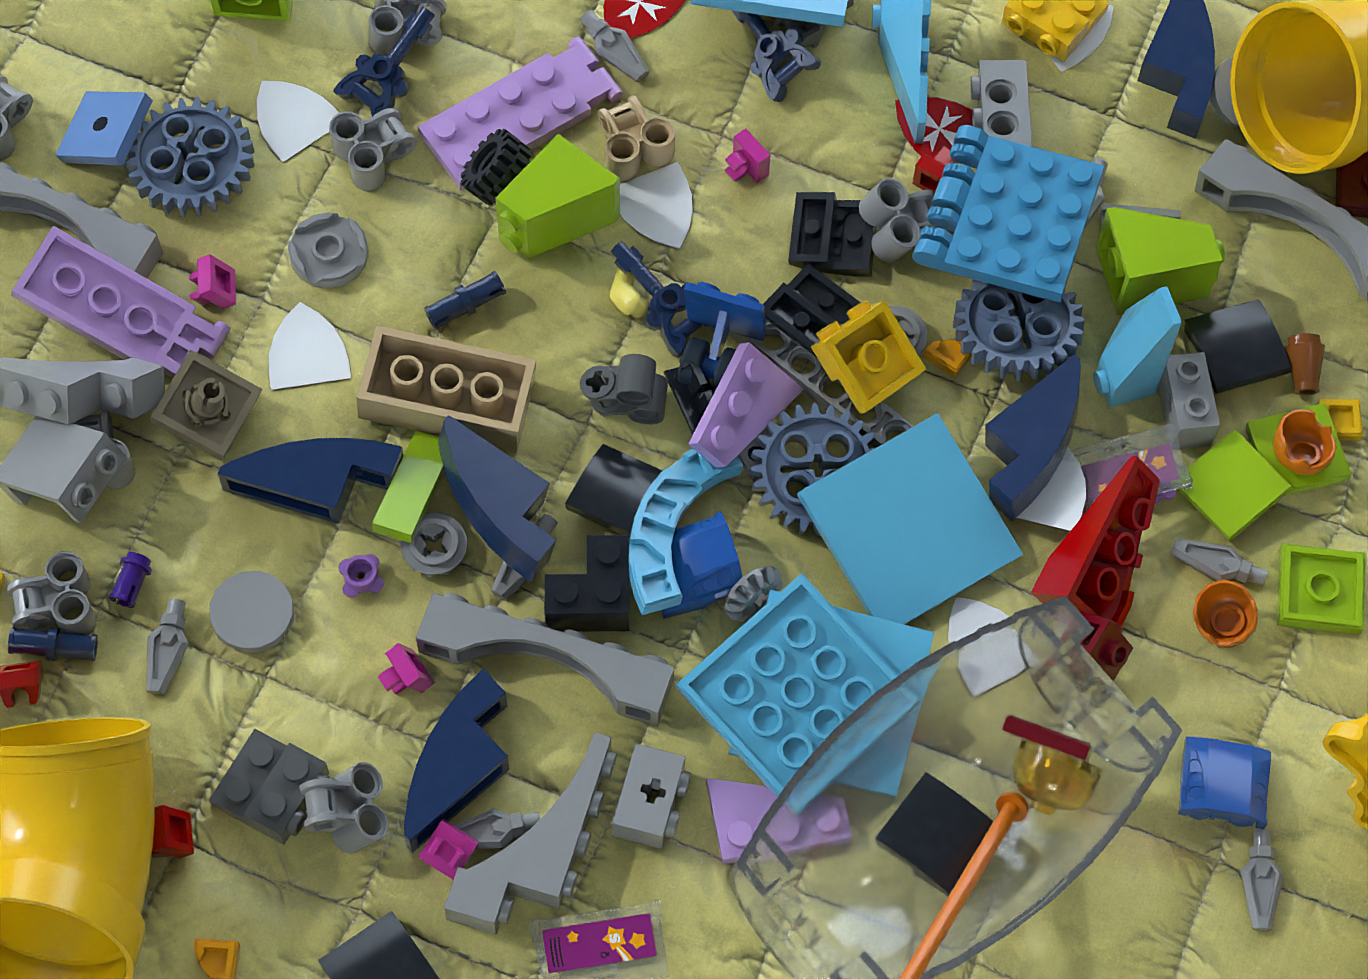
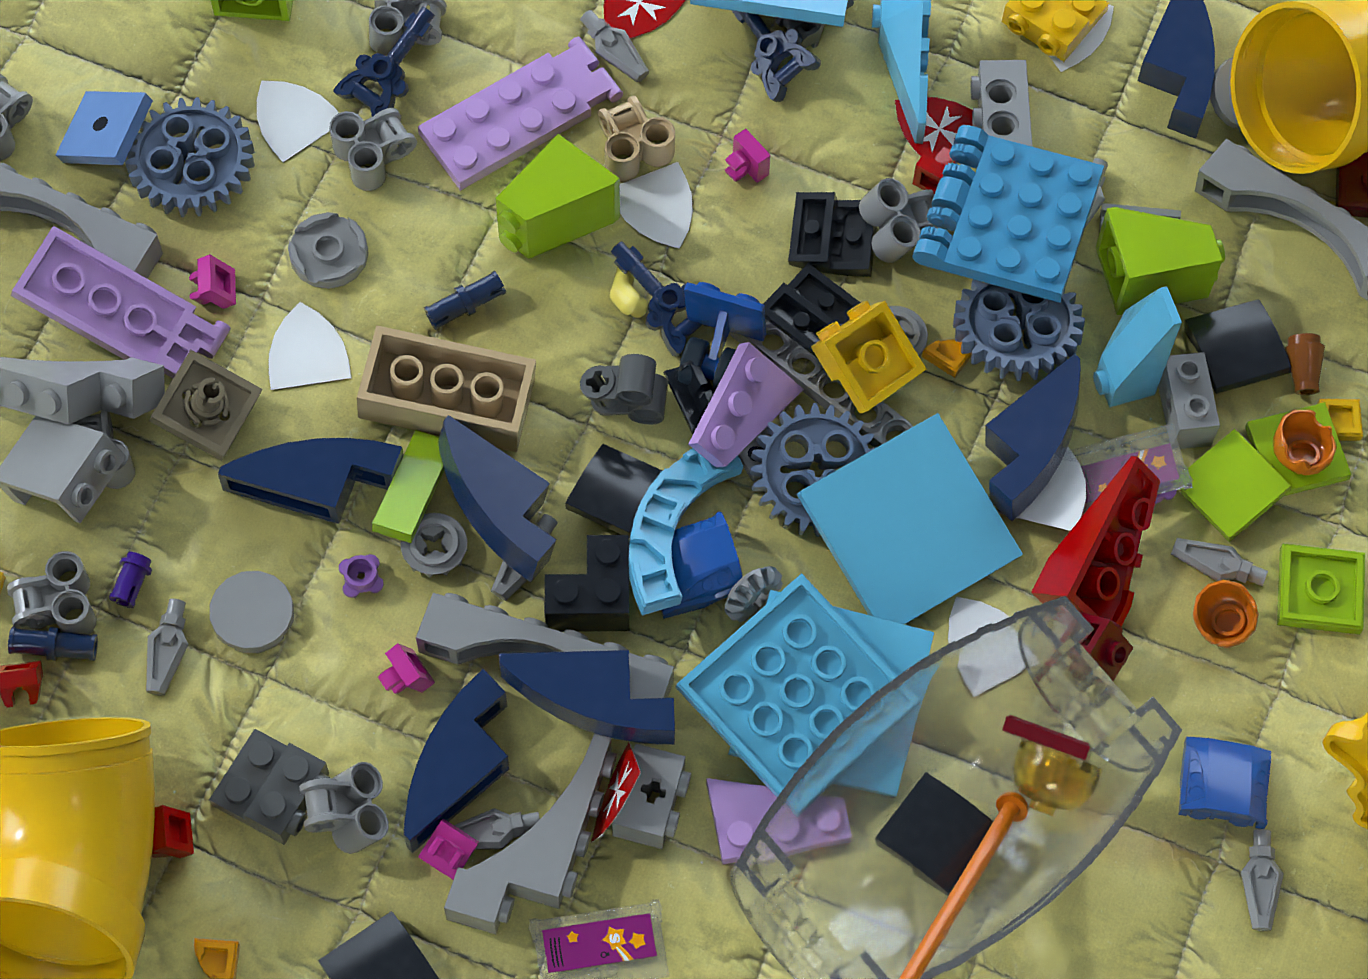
black tyre [460,129,532,206] -> none
none -> dark blue slope [499,650,675,745]
none -> red sticker [591,742,641,843]

